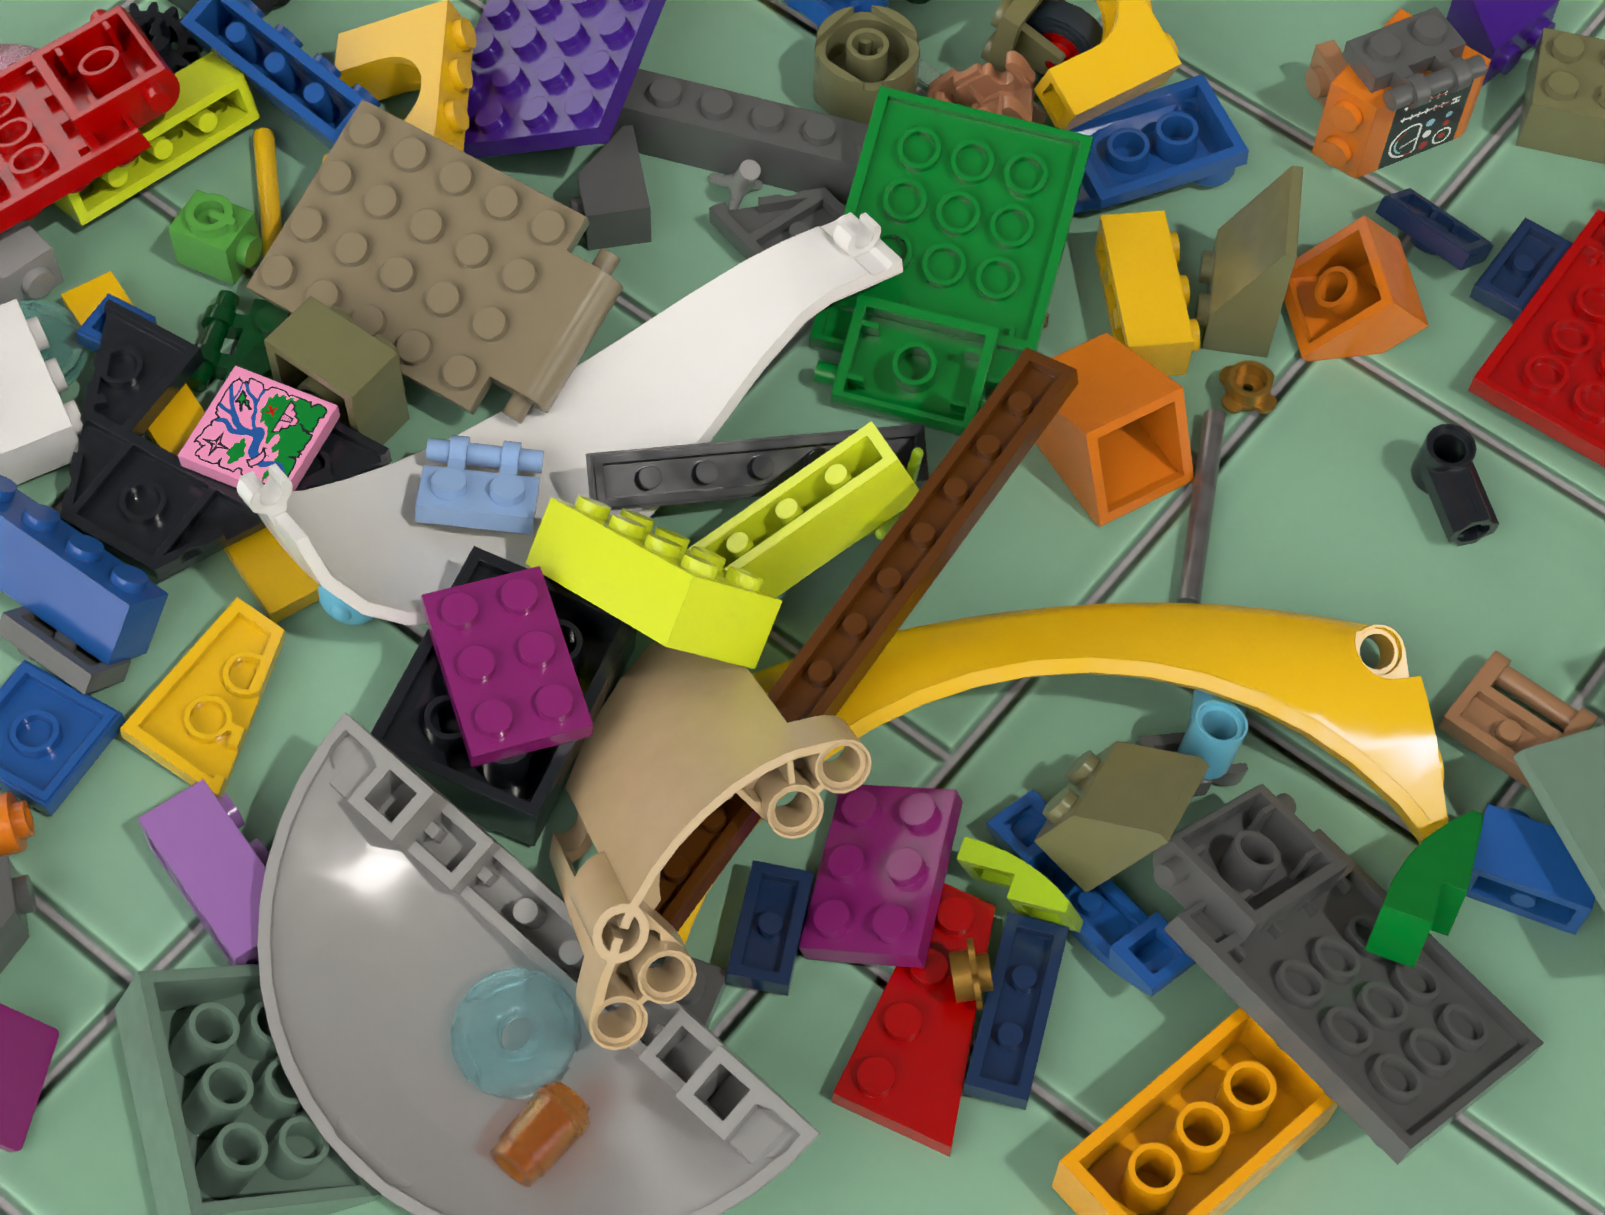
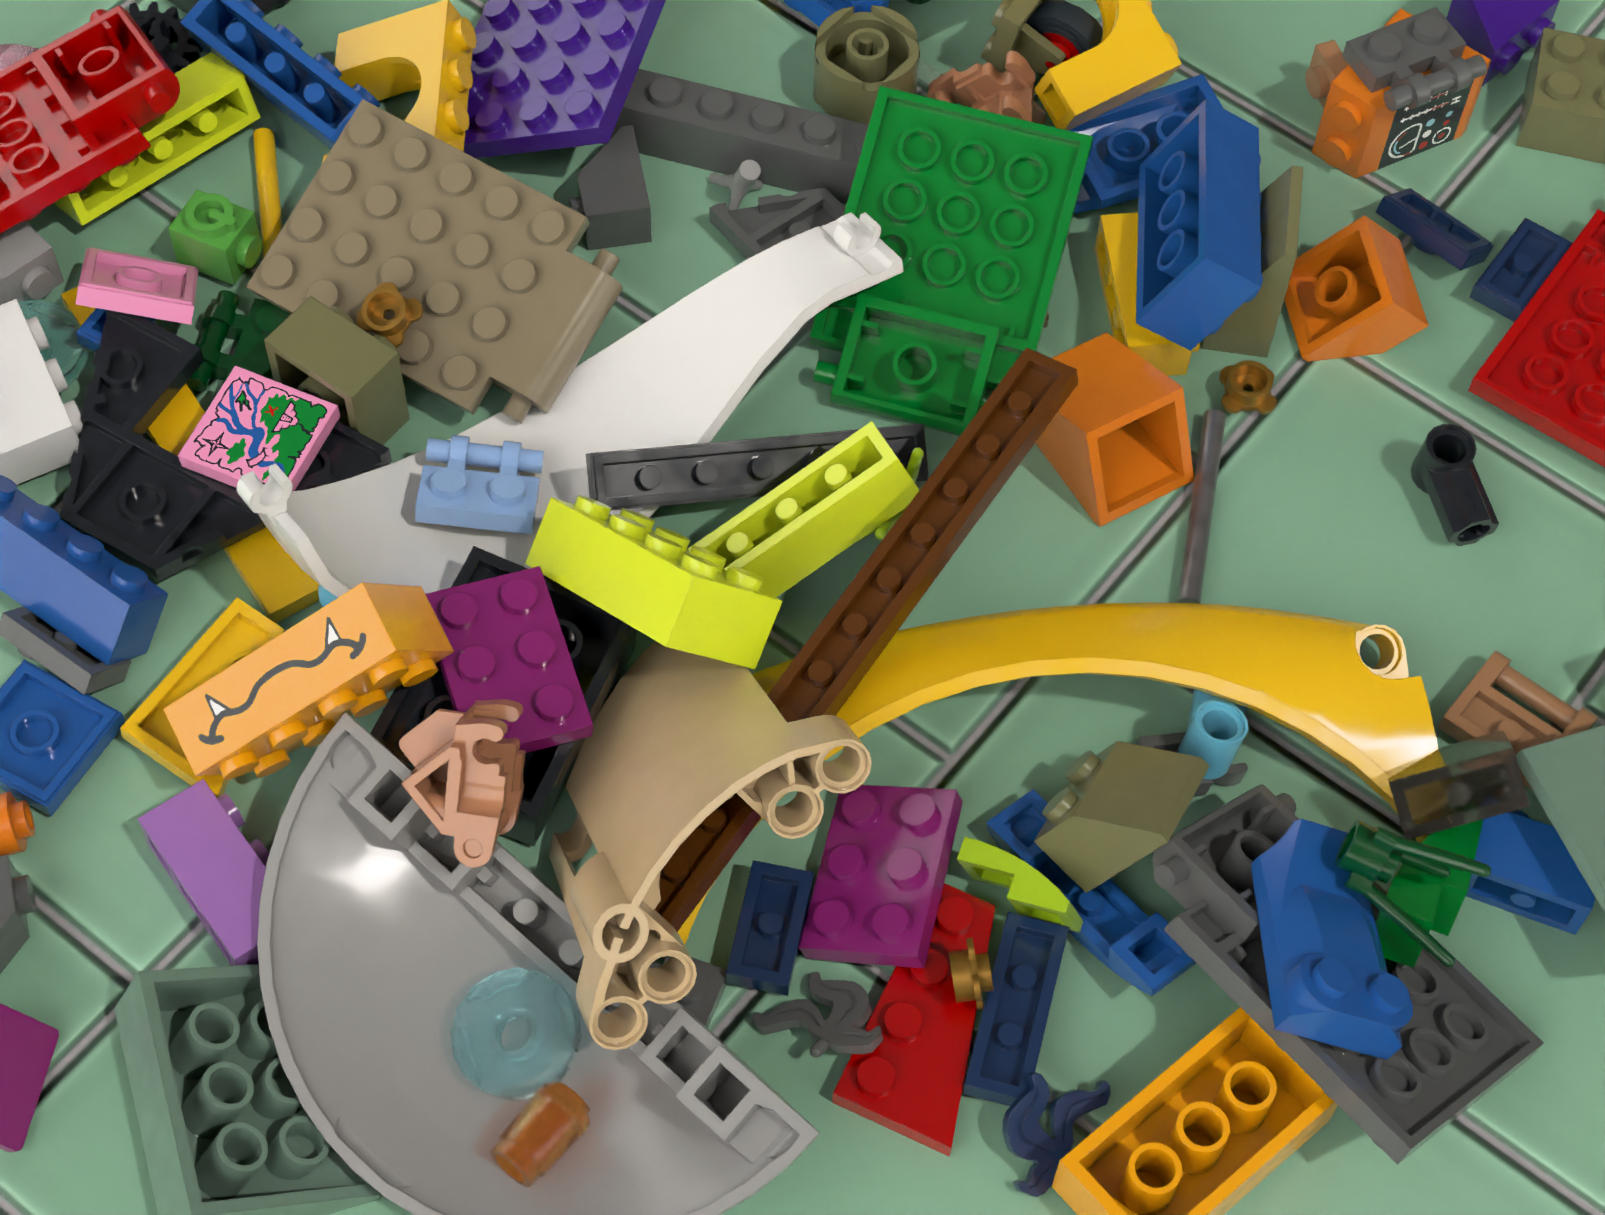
none -> bright pink tile [76,247,198,325]
none -> light orange brick [163,582,454,780]
none -> pearl gold plate [356,282,423,348]
none -> nougat piece [399,699,526,868]
none -> dark grey piece [752,972,883,1058]
none -> dark blue piece [1002,1072,1111,1197]
none -> blue brick [1136,99,1263,351]
none -> blue slope [1250,819,1413,1060]
none -> dark green plant [1335,820,1491,967]
none -> clear smoke slope [1388,730,1530,839]

